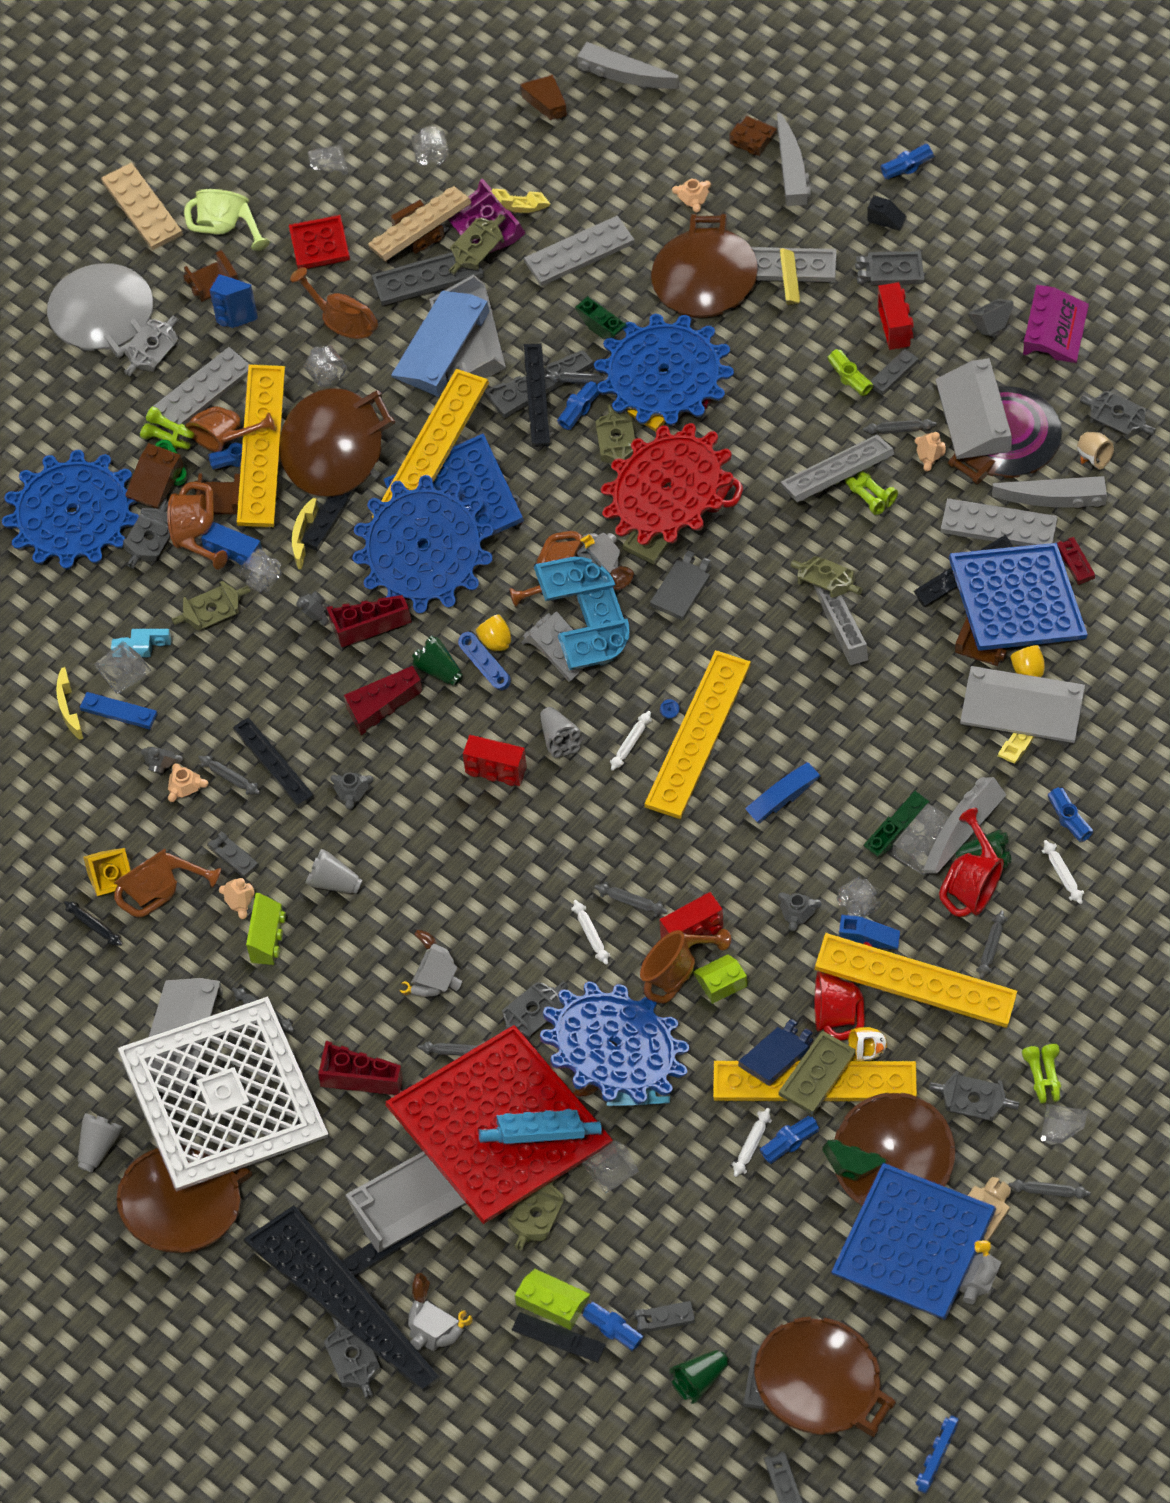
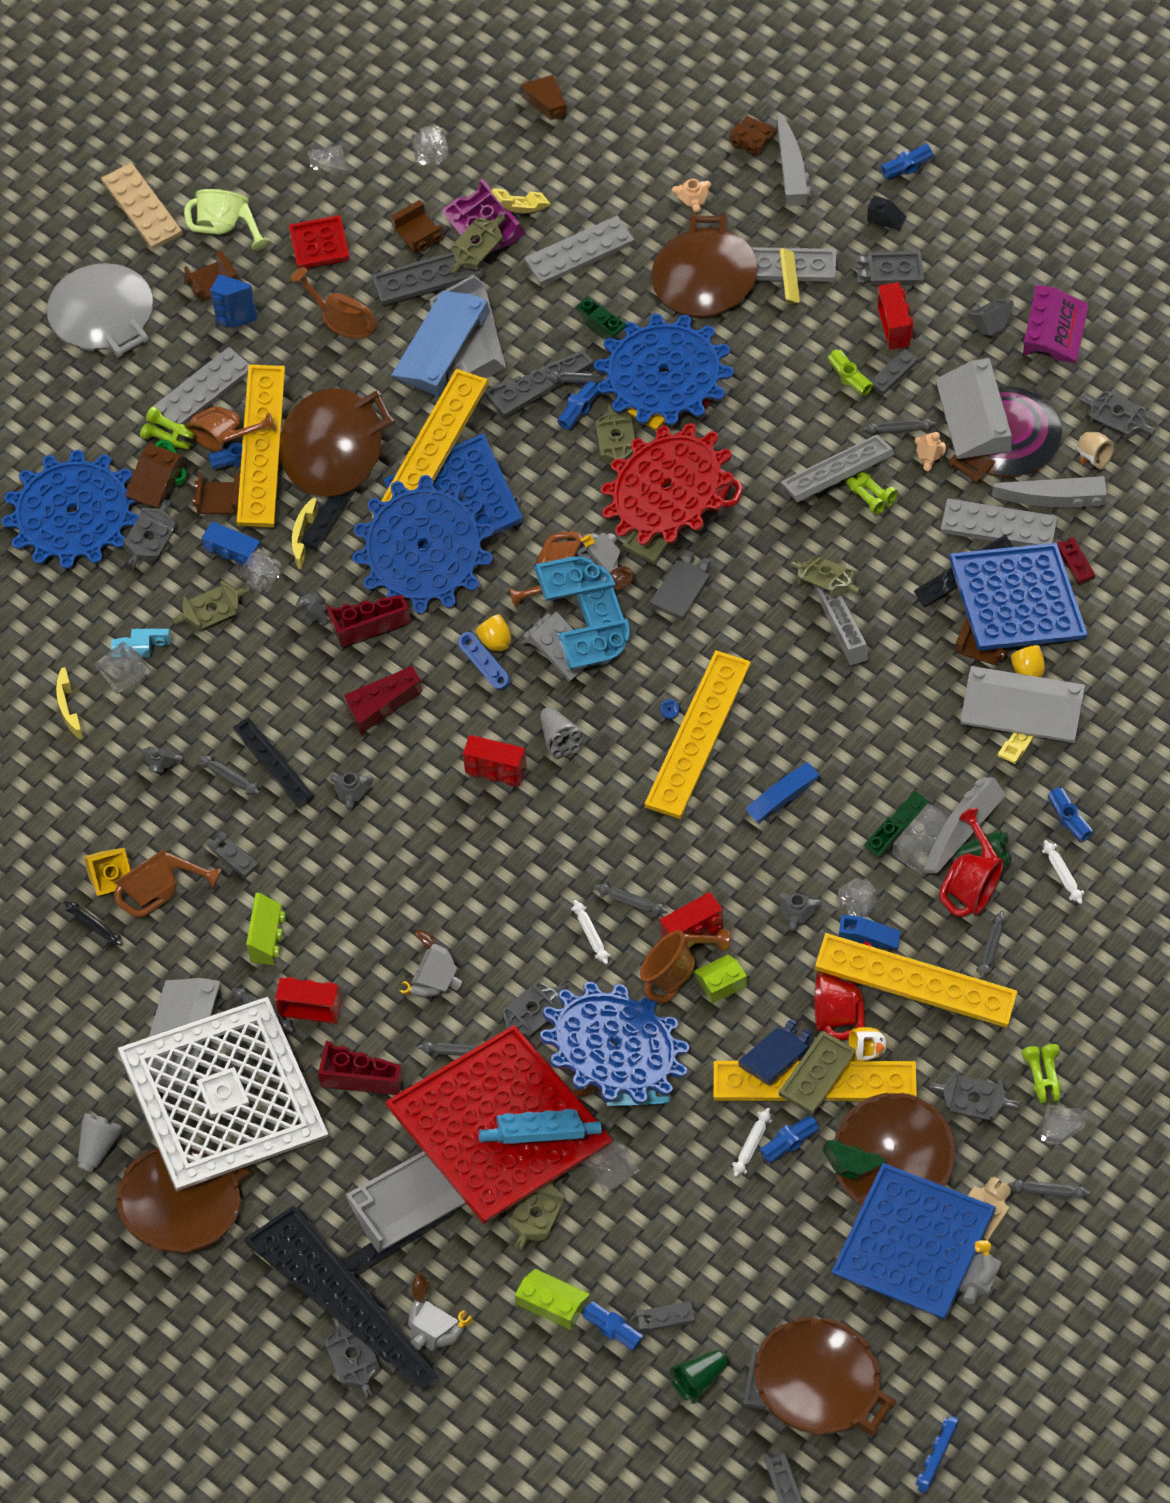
blue plate [80,692,157,729] -> none
light grey plate [125,316,178,376] -> none
dark orange piece [167,482,228,570] -> none
light nougat rock [168,763,208,802] -> none
light nougat rock [219,878,255,919] -> none
clear brick [303,346,347,387] -> none
light grey cone [305,849,363,894] -> none
tan plate [368,186,471,261] -> none
dark green cone [412,635,463,687] -> none
black piece [511,1312,606,1363] -> none
black plate [523,344,550,447] -> none
light grey slope [577,42,679,89] -> none
white wheel [610,711,652,771] -> none
none -> red piece [275,977,342,1024]

